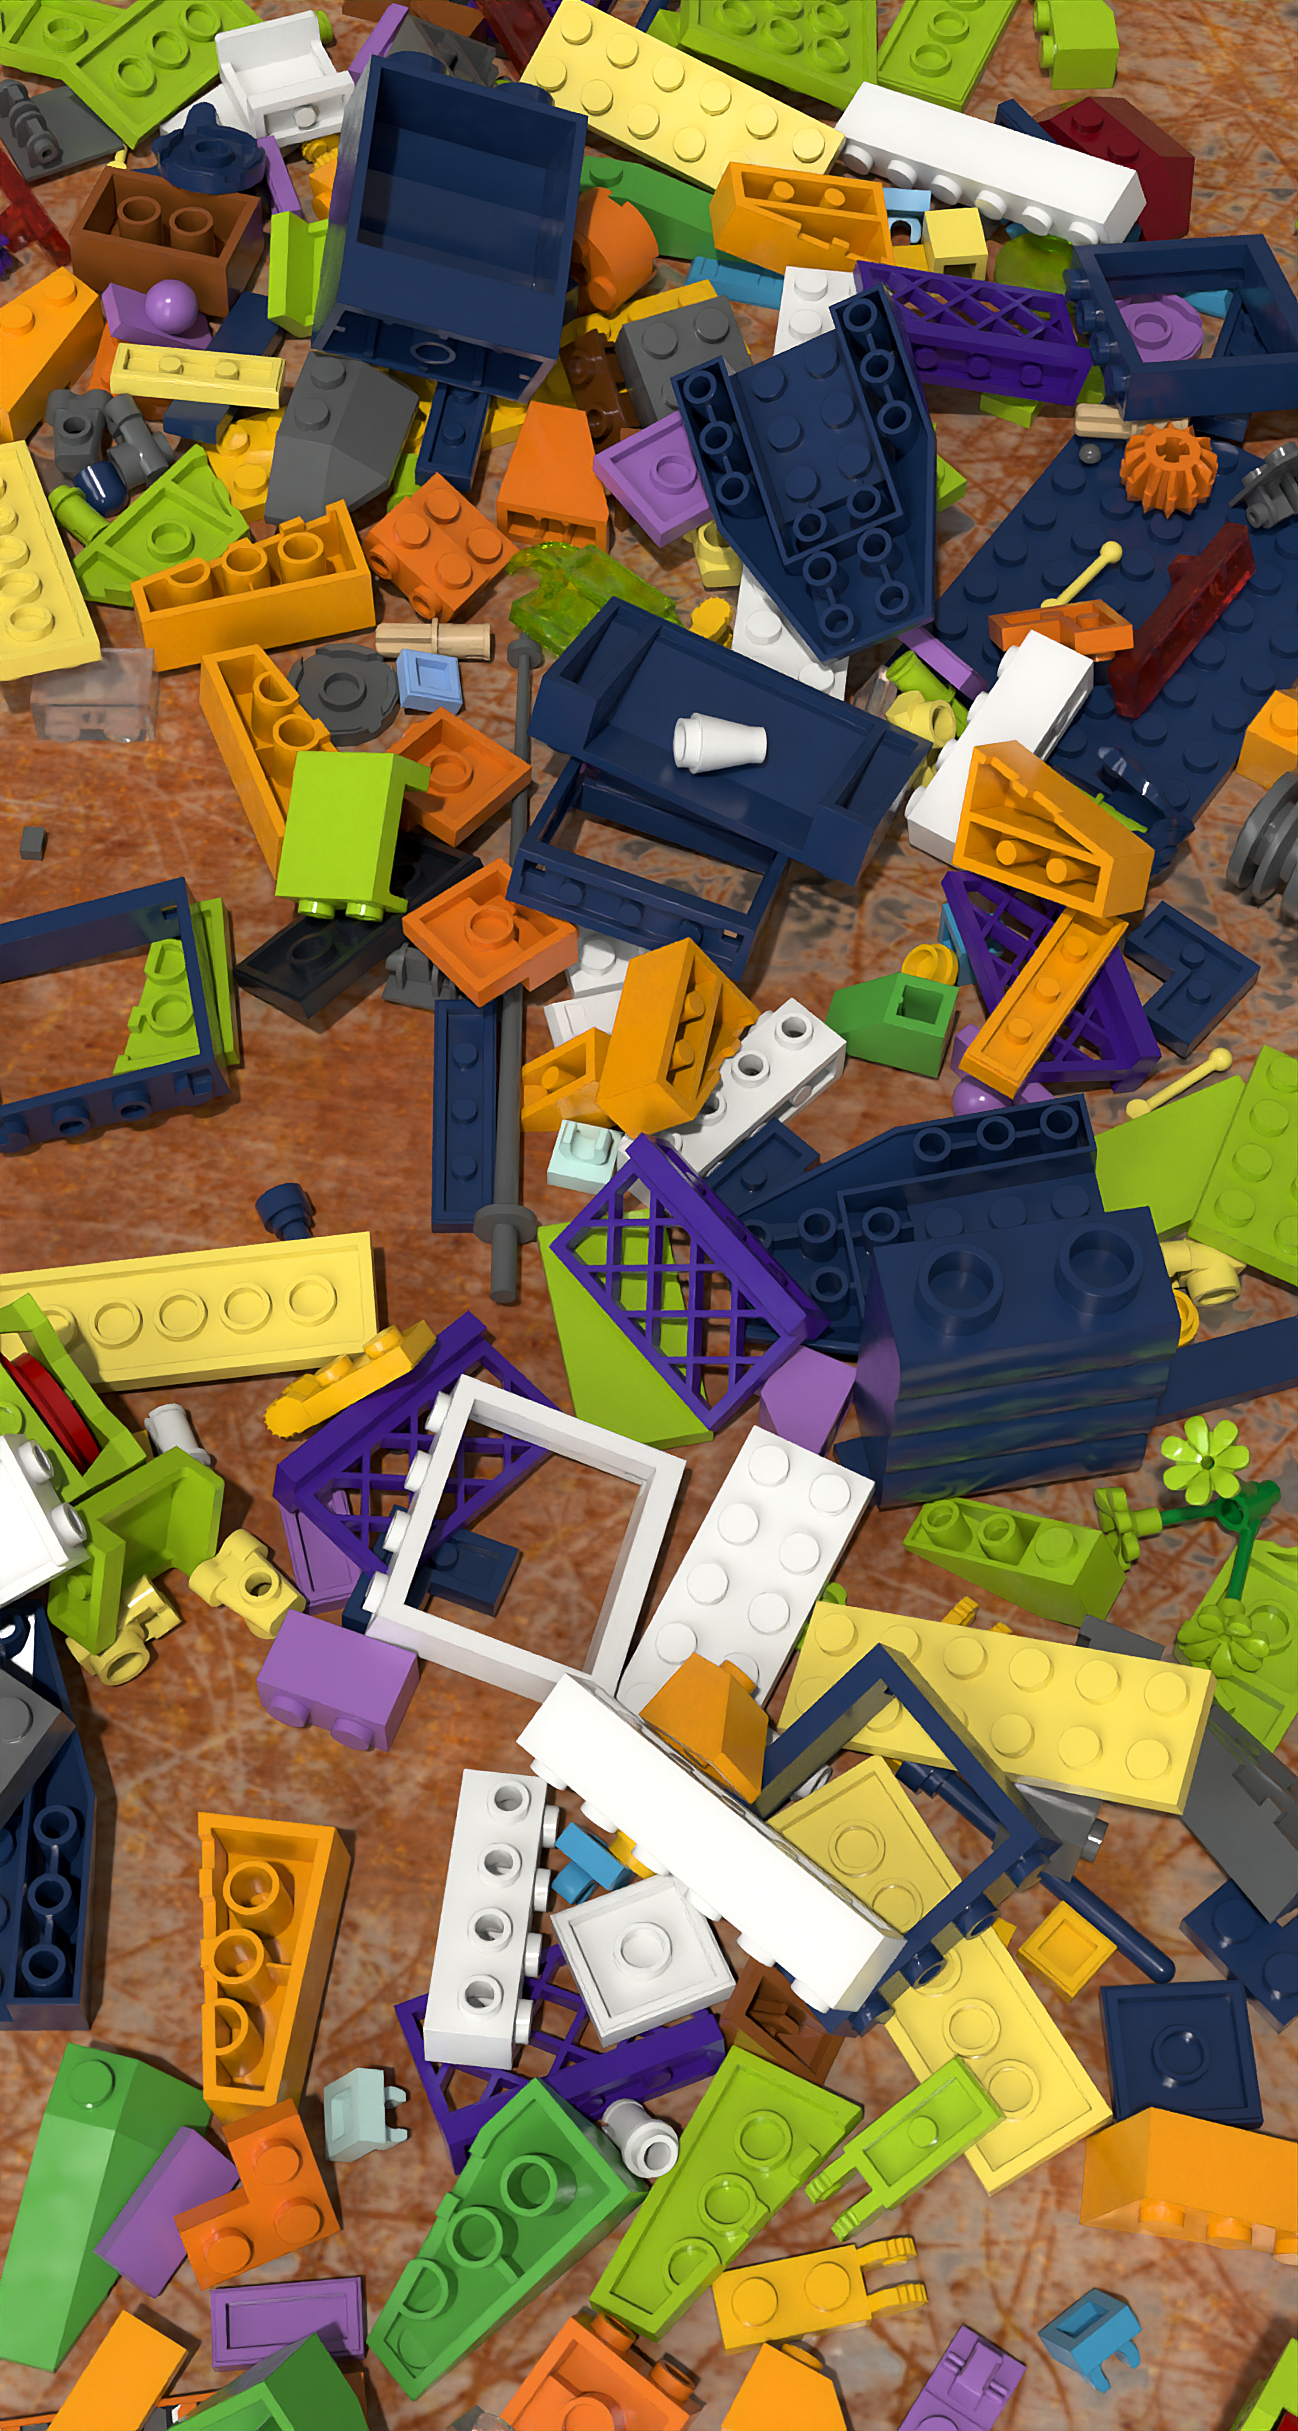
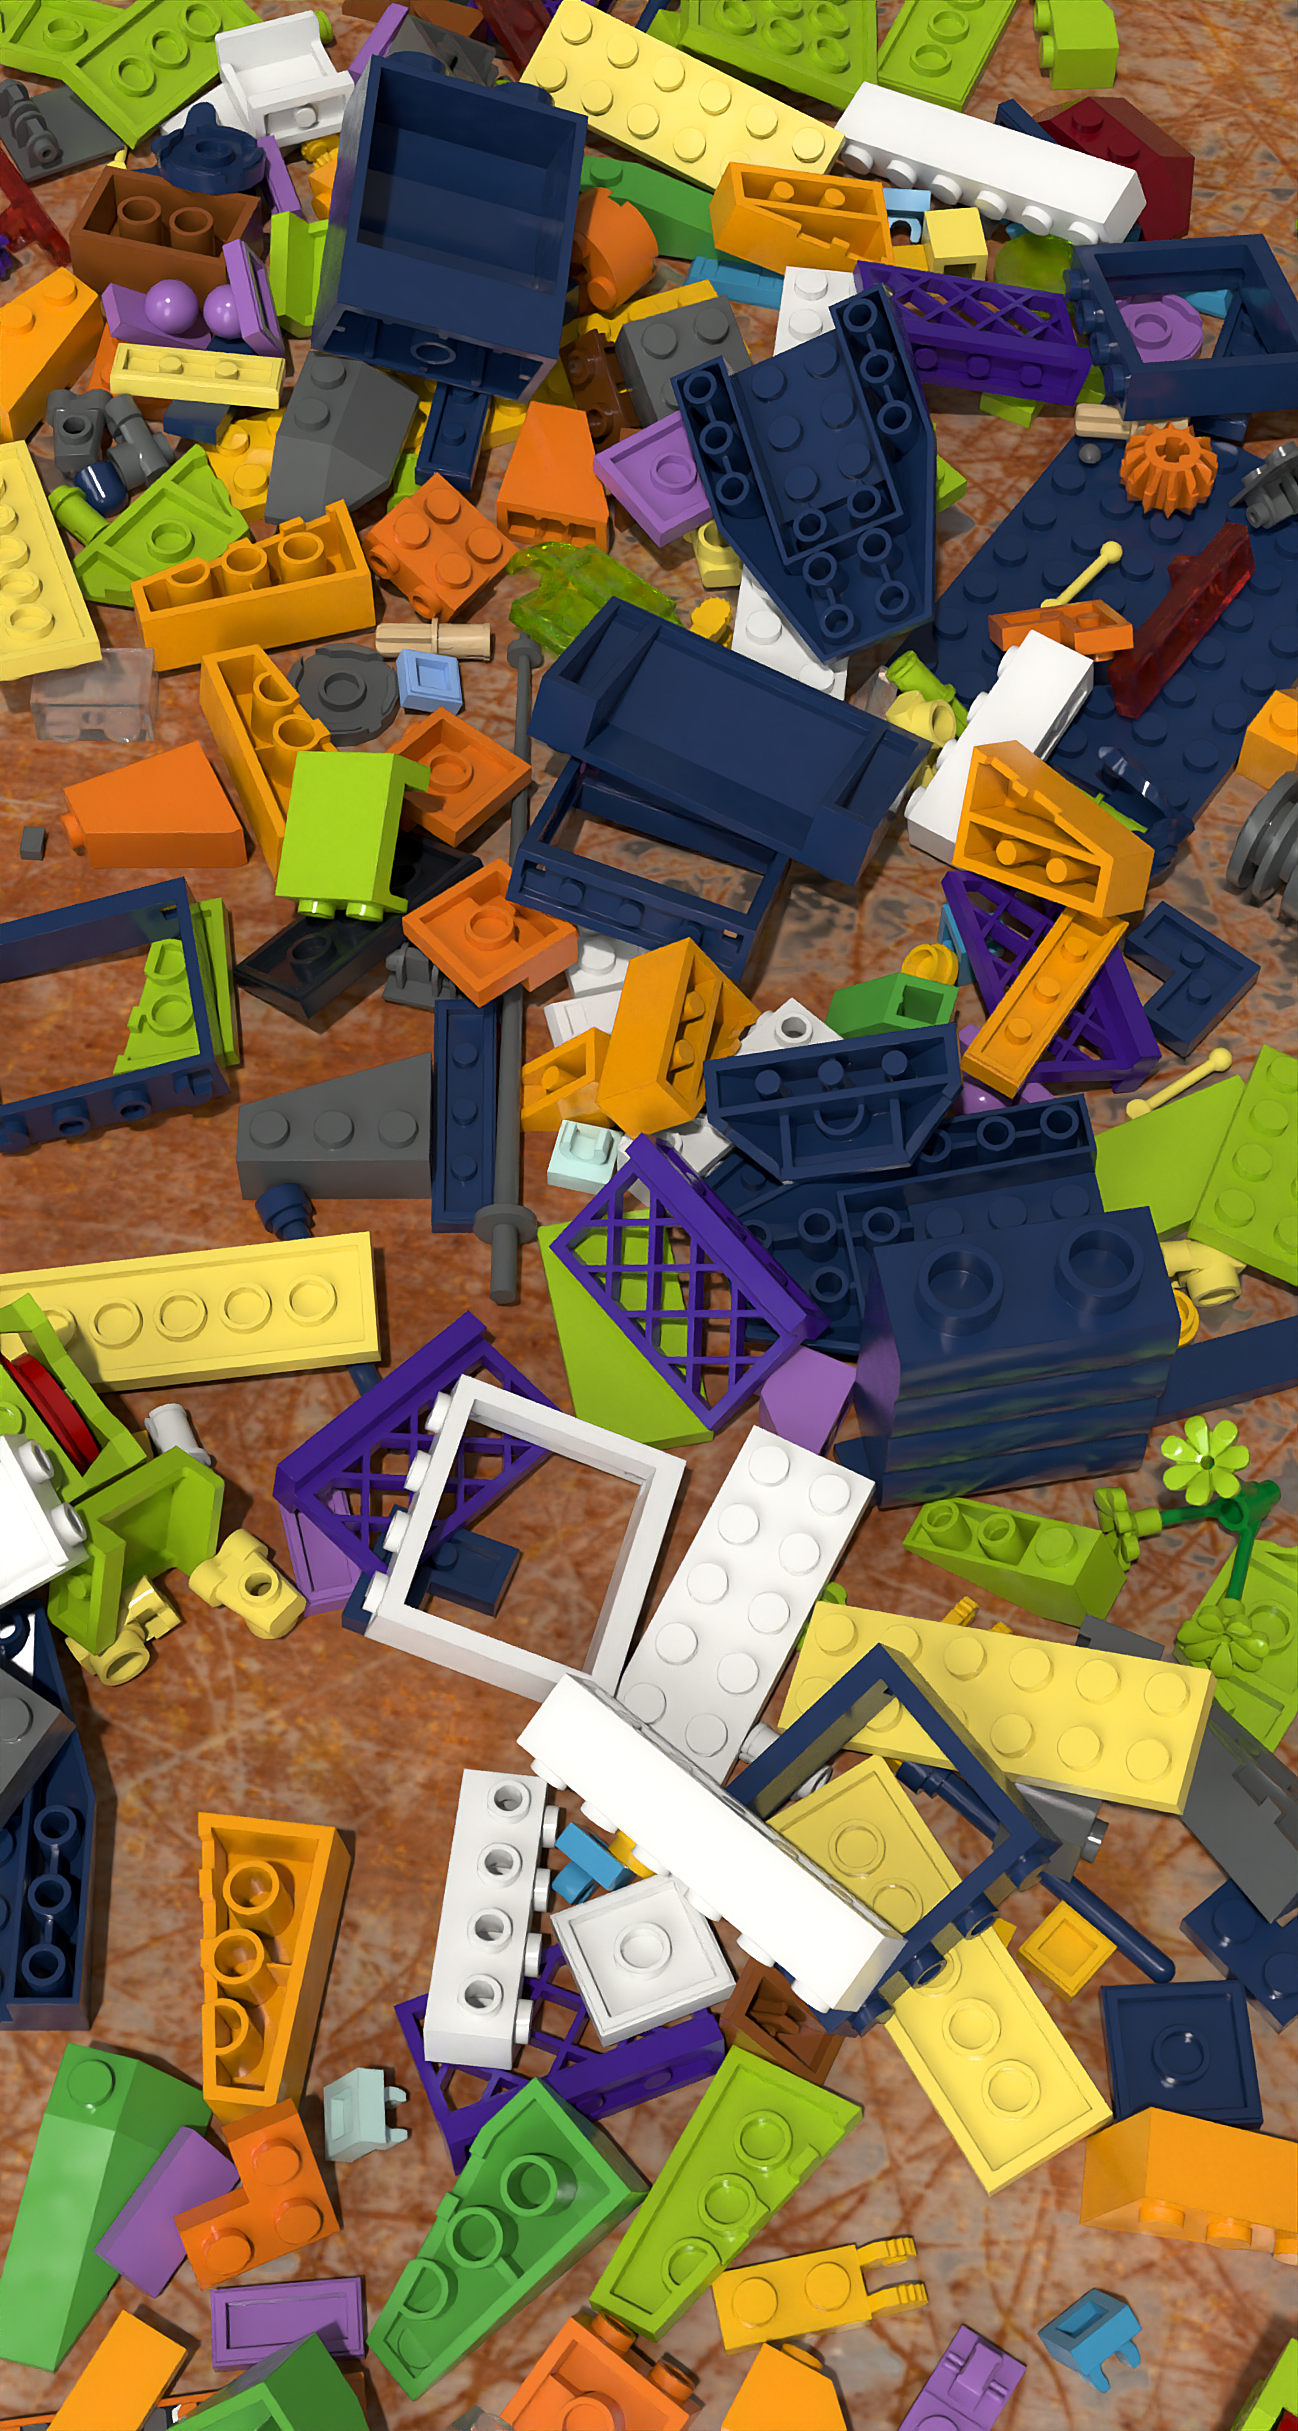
medium lavender brick [256,1608,420,1752] -> none
yellow hinge [263,1320,437,1439] -> none
white pin [602,2098,679,2178] -> none
light orange slope [638,1652,769,1805] -> none
white cone [673,713,767,774] -> none
lime hinge [804,2056,1007,2243] -> none
medium lavender tile [896,626,990,701] -> none
none -> orange slope [59,740,248,868]
none -> medium lavender tile [203,239,285,358]
none -> dark grey wedge [236,1052,433,1200]
none -> dark blue wedge [703,1022,964,1185]

